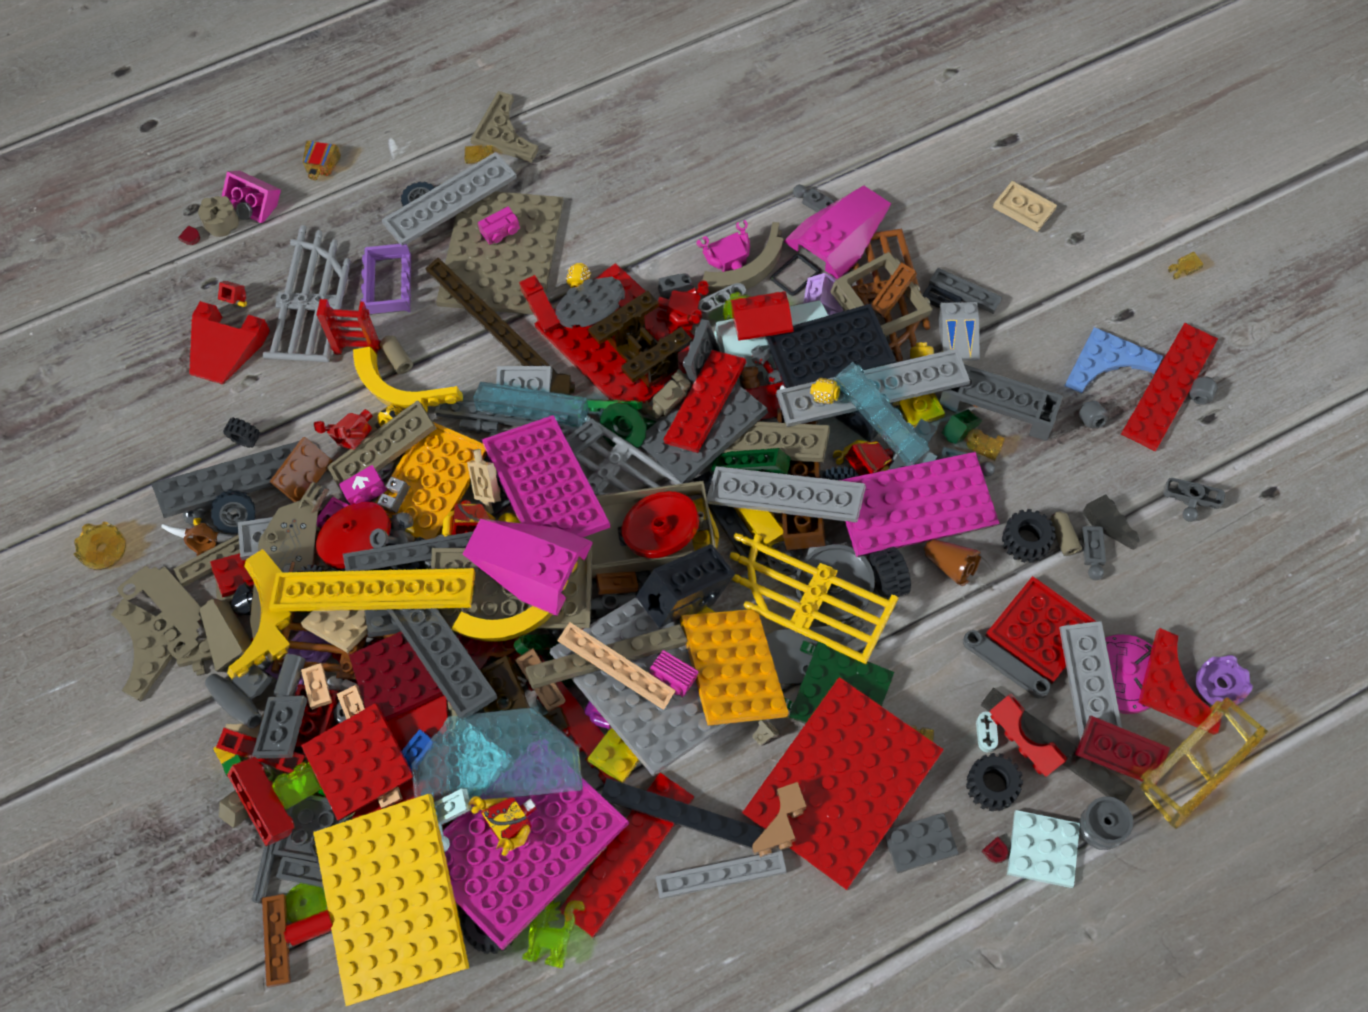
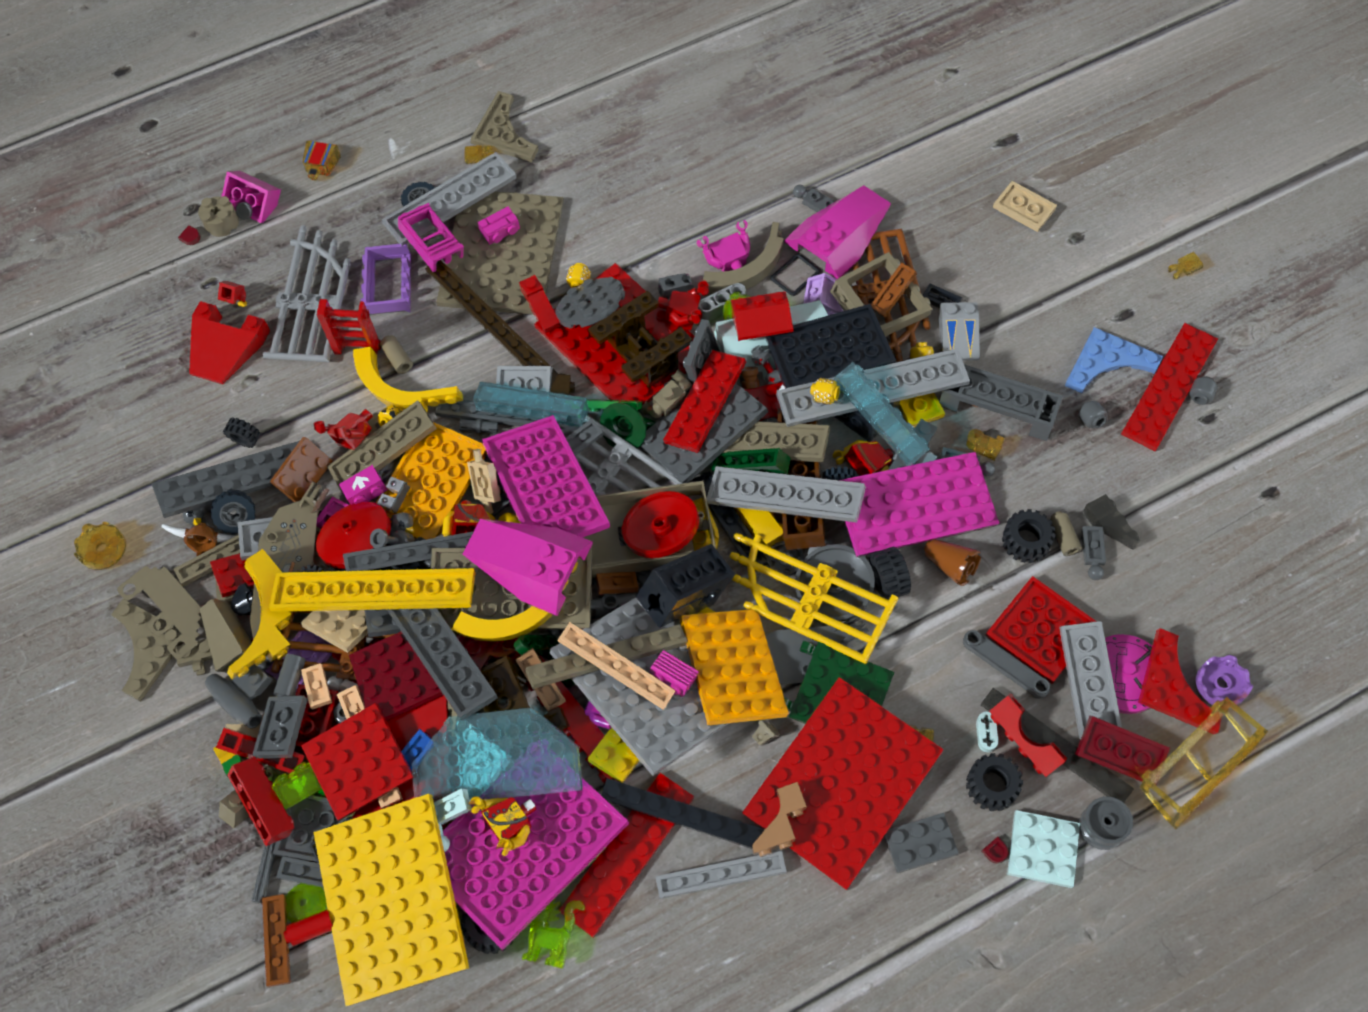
dark grey plate [929,268,1002,314] -> none
dark green arch [941,409,982,444] -> none
dark grey piece [1163,478,1225,522] -> none
none -> dark pink door [398,203,464,272]

